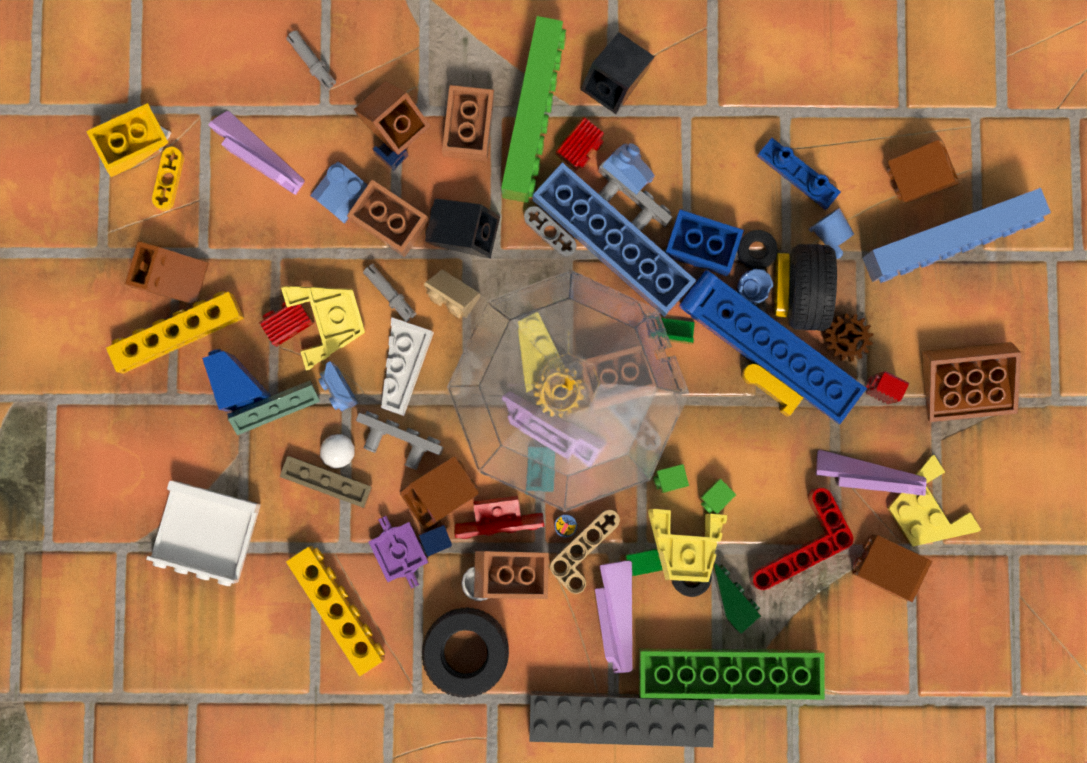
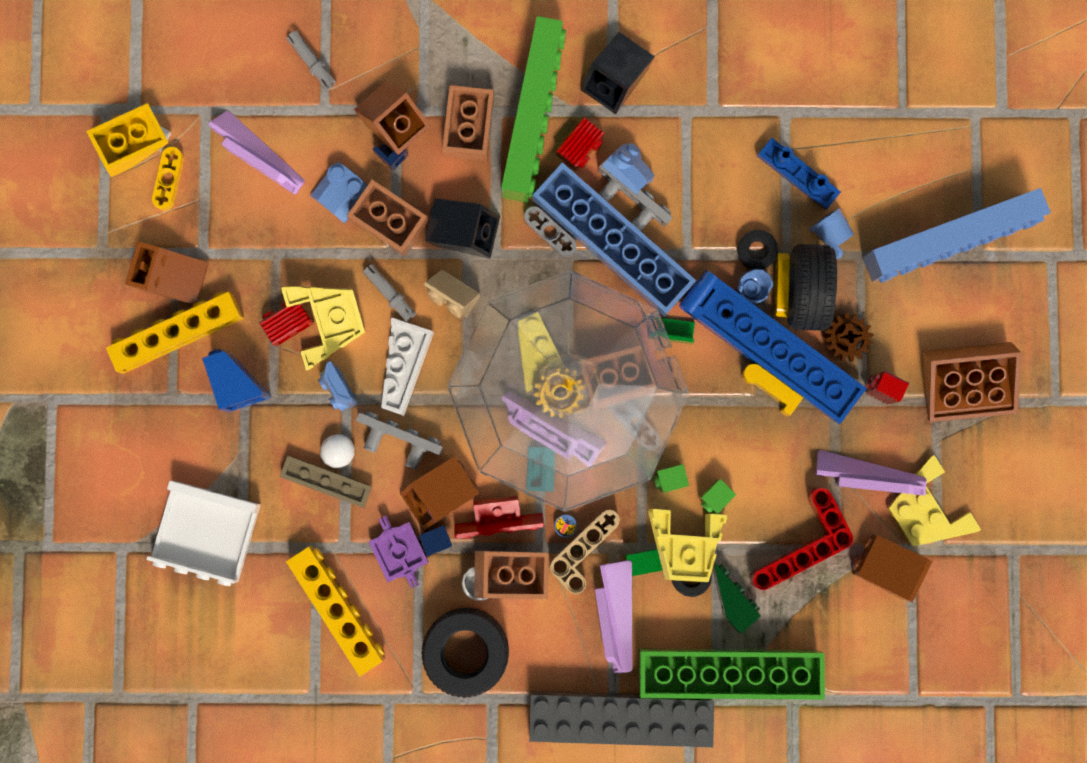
sand green plate [227,380,320,435] -> none
blue brick [665,210,744,276] -> none
dark orange slope [886,140,960,203] -> none

